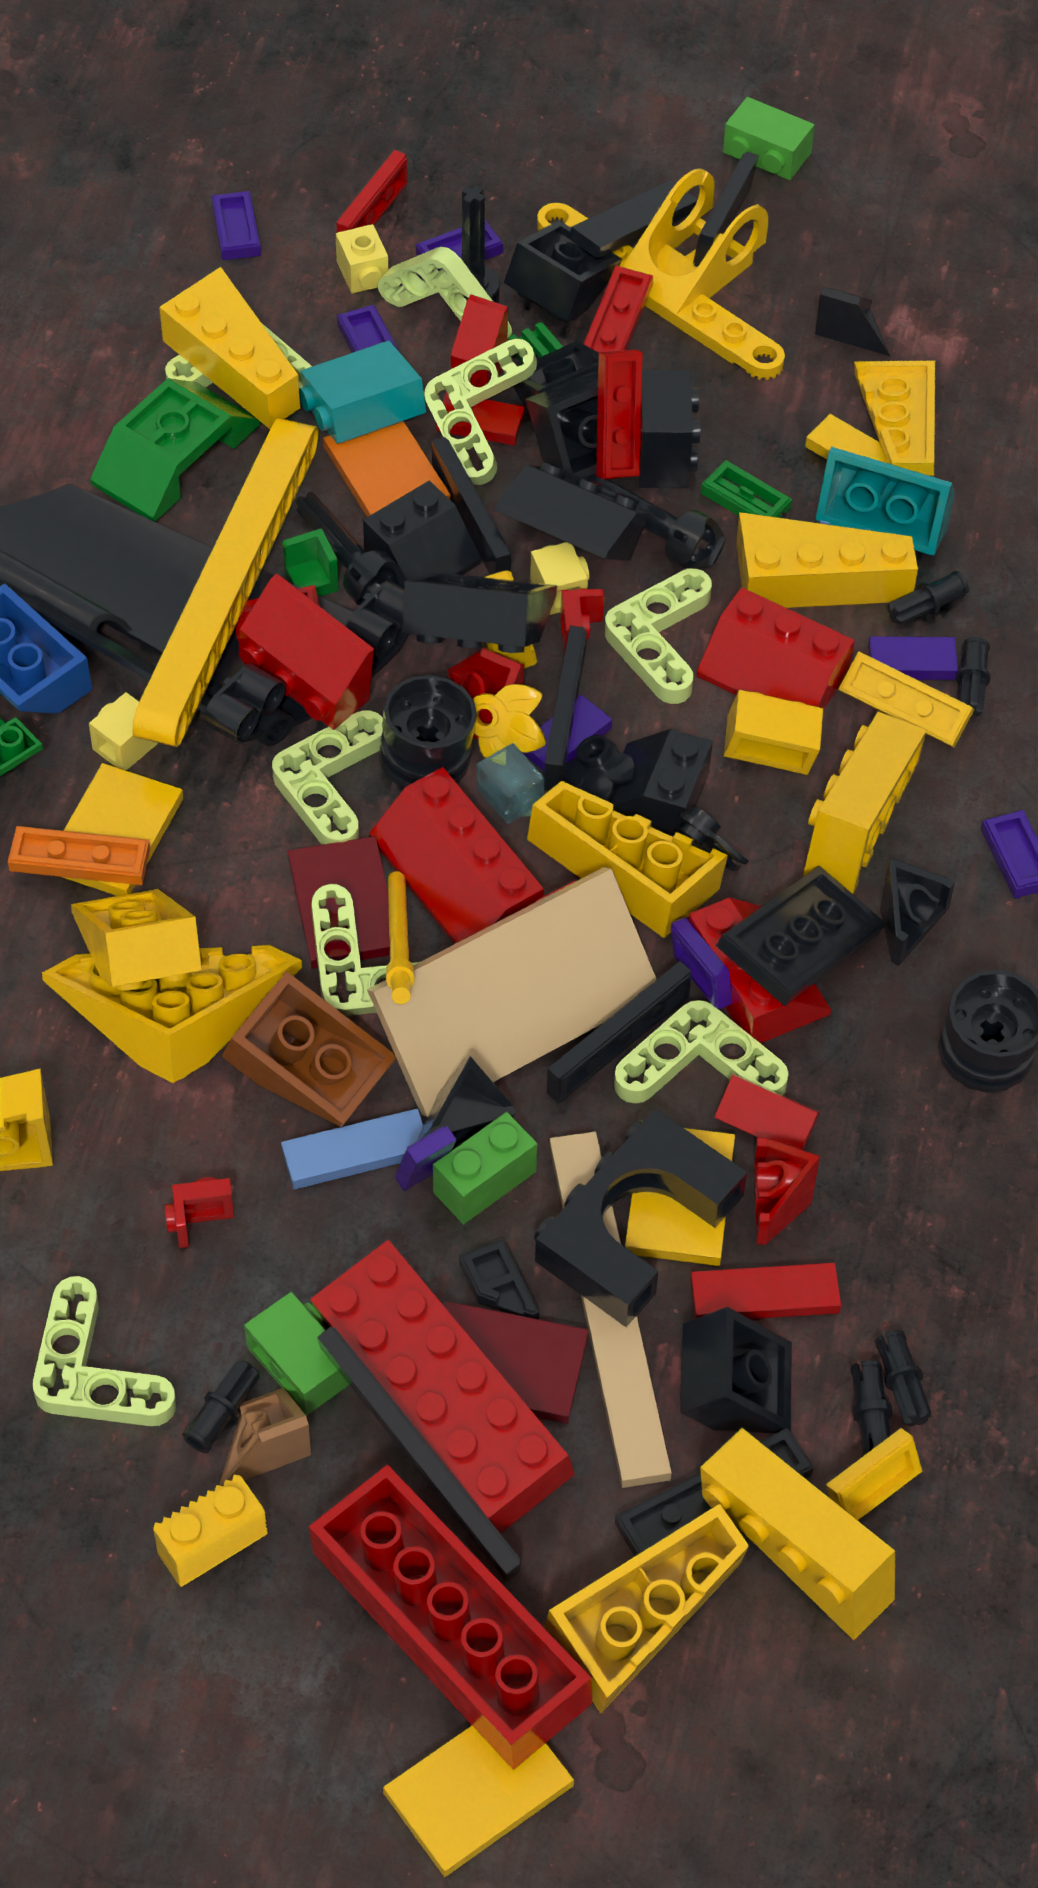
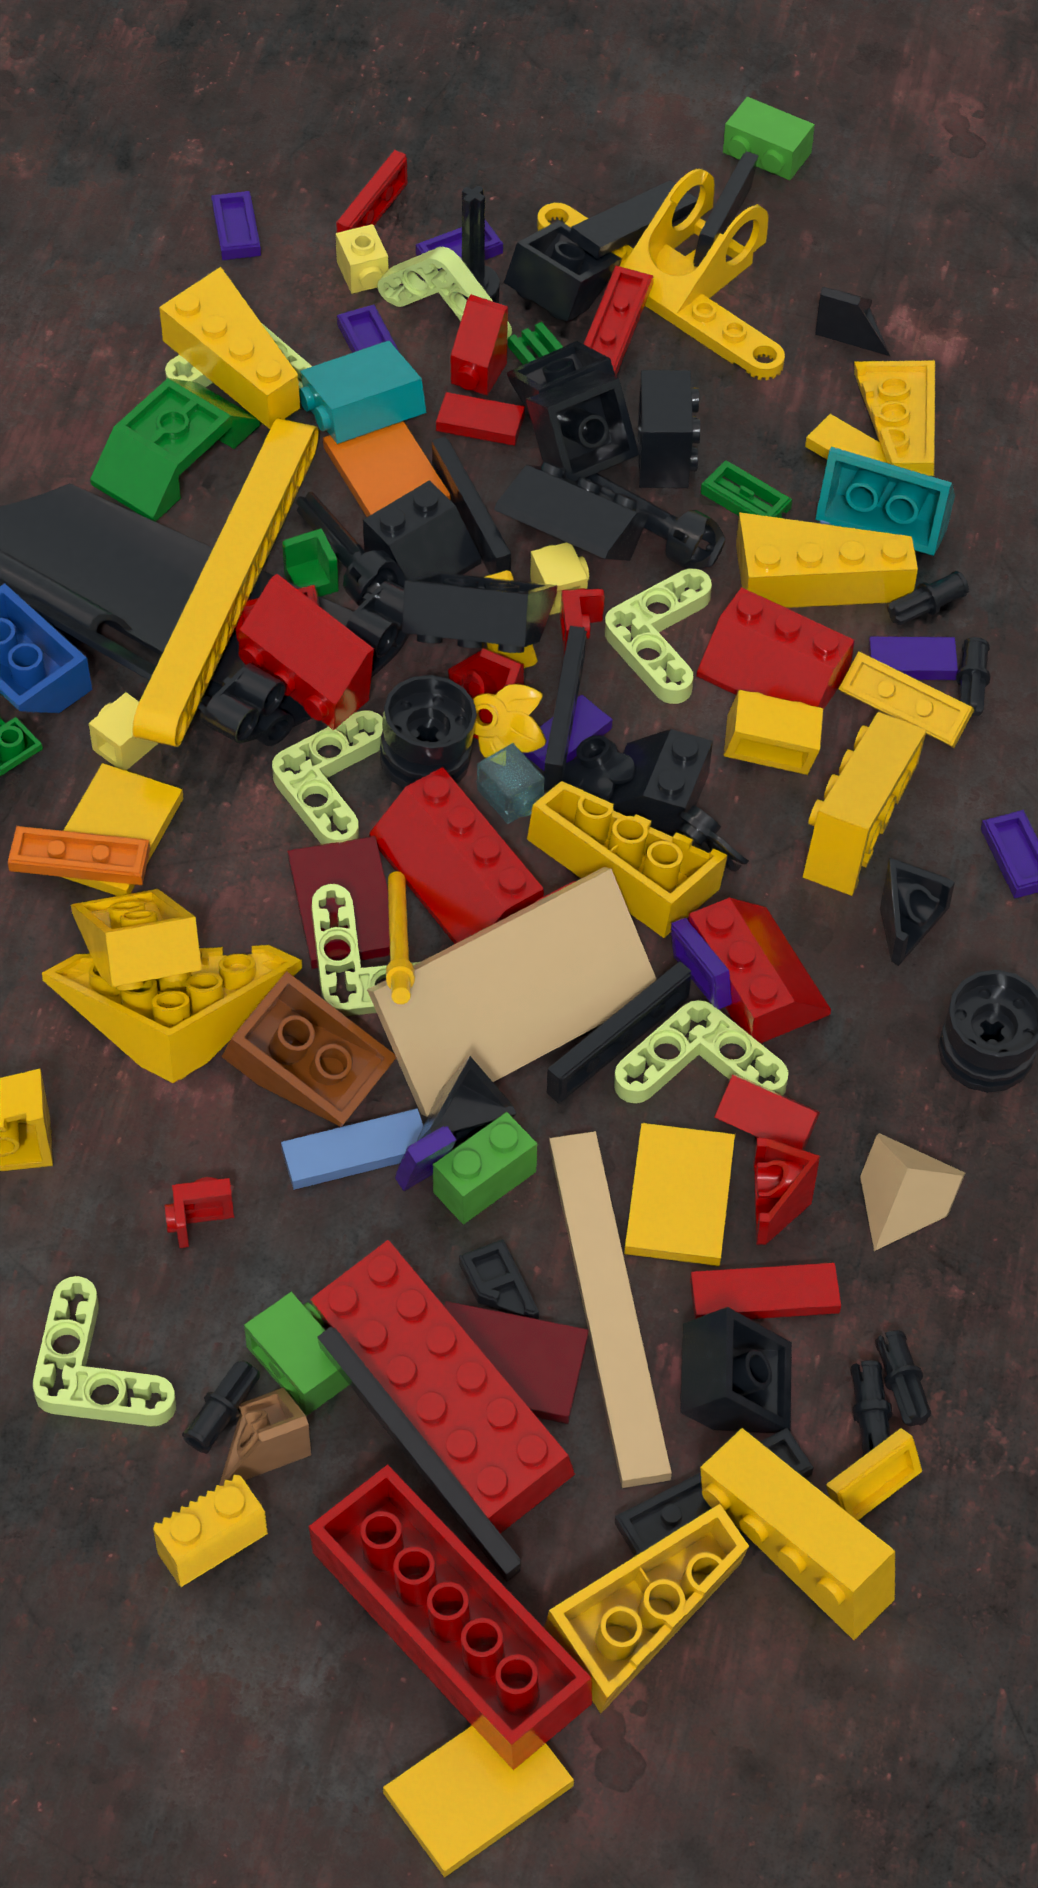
yellowish green beam [424,339,537,485] -> none
black arch [534,1109,747,1327] -> none
red tile [596,350,643,479] -> none
black tile [716,866,886,1006] -> none
none -> tan slope [860,1133,965,1251]

